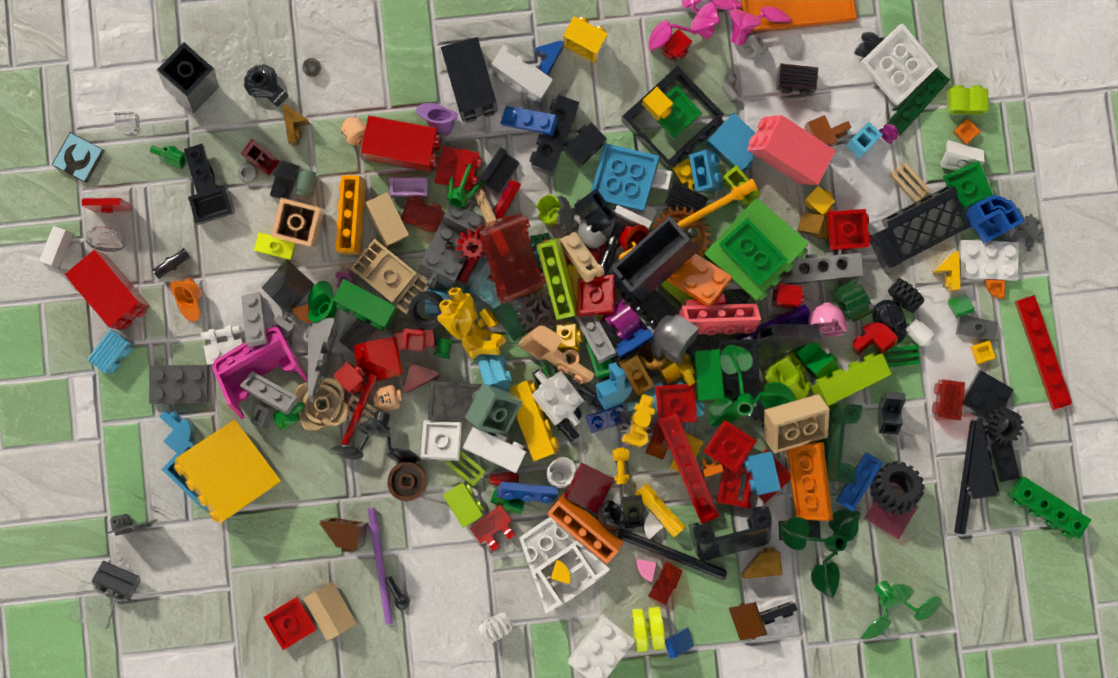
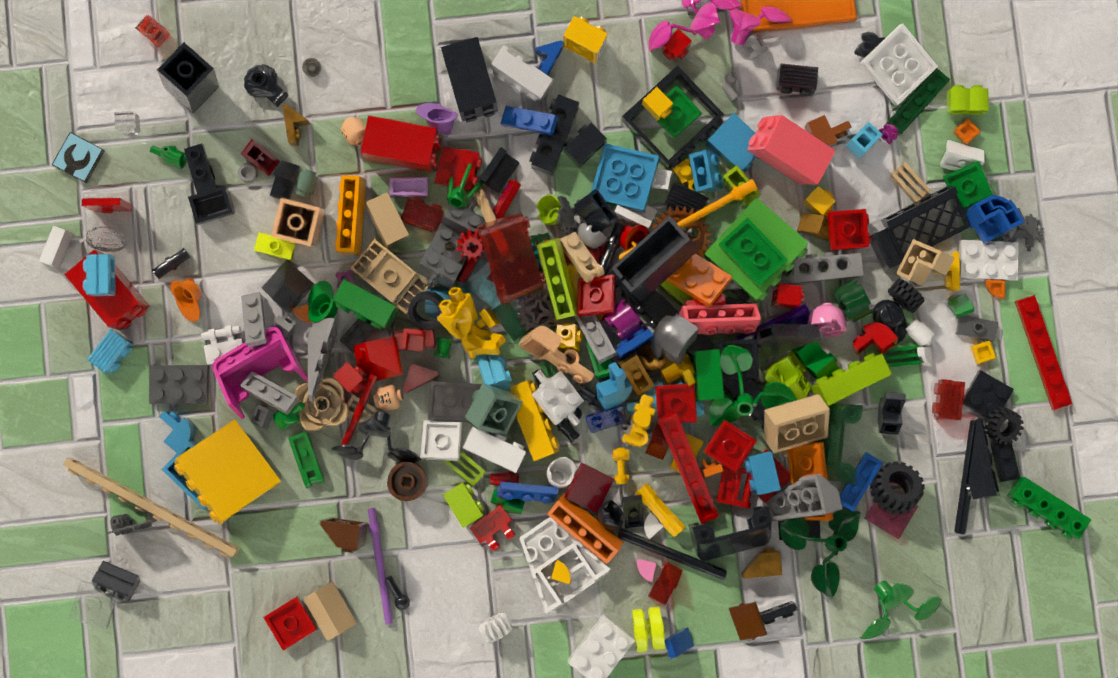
none -> tan plate [63,458,241,558]
none -> medium azure brick [83,254,115,296]
none -> clear red slope [135,14,170,48]
none -> green plate [288,431,325,489]
none -> light grey wedge [766,474,842,521]
none -> tan brick [896,239,954,286]
none -> white tile [917,347,933,367]

